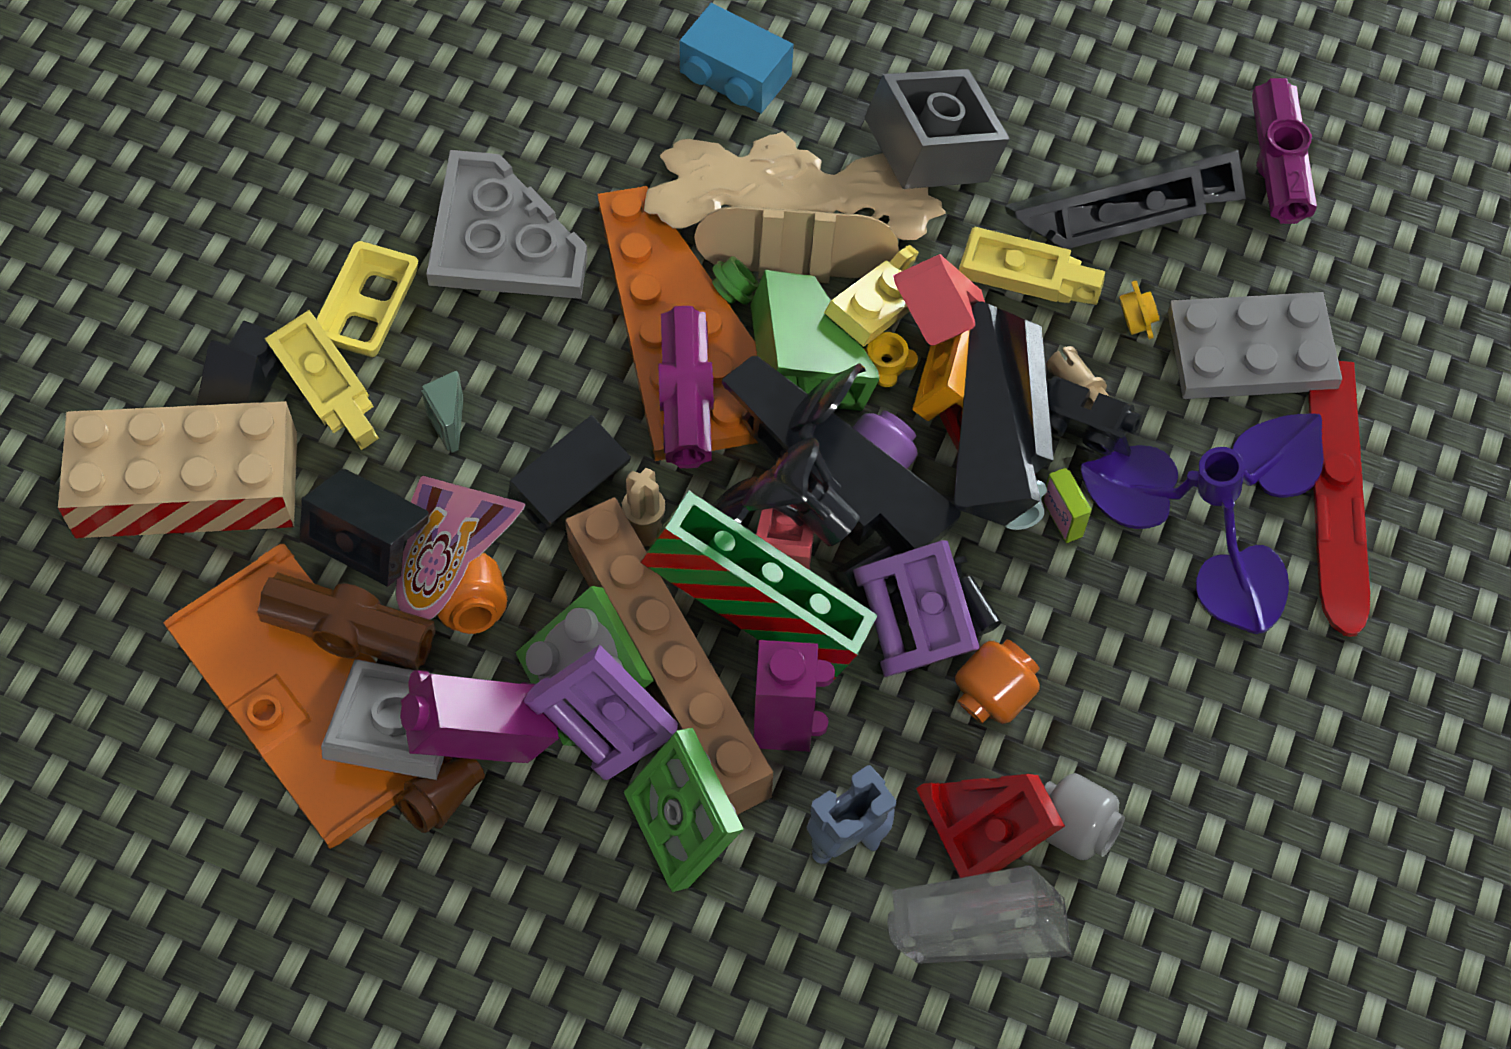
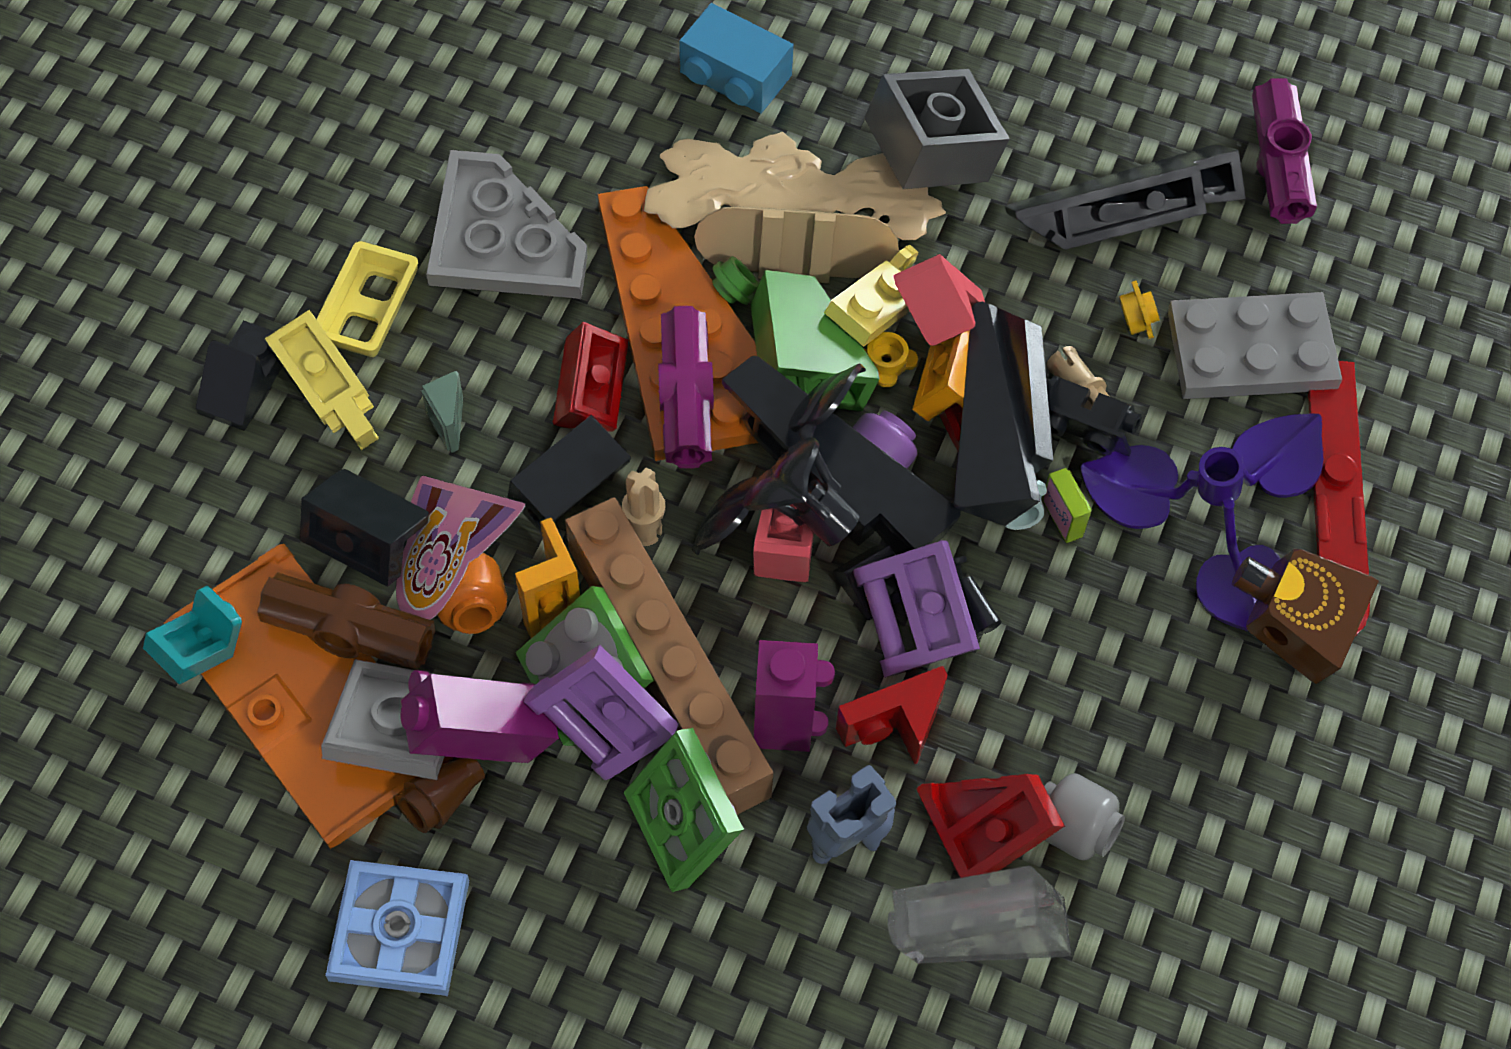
tan brick [58,401,297,538] -> none
green brick [640,490,878,686] -> none
orange head [955,639,1040,724] -> none
light yellow hinge [959,227,1105,305] -> none
none -> teal bracket [143,586,242,685]
none -> light blue piece [325,860,469,996]
none -> light orange panel [515,517,580,638]
none -> red slope [553,322,629,432]
none -> red slope [836,666,948,764]
none -> reddish brown torso [1232,549,1379,684]

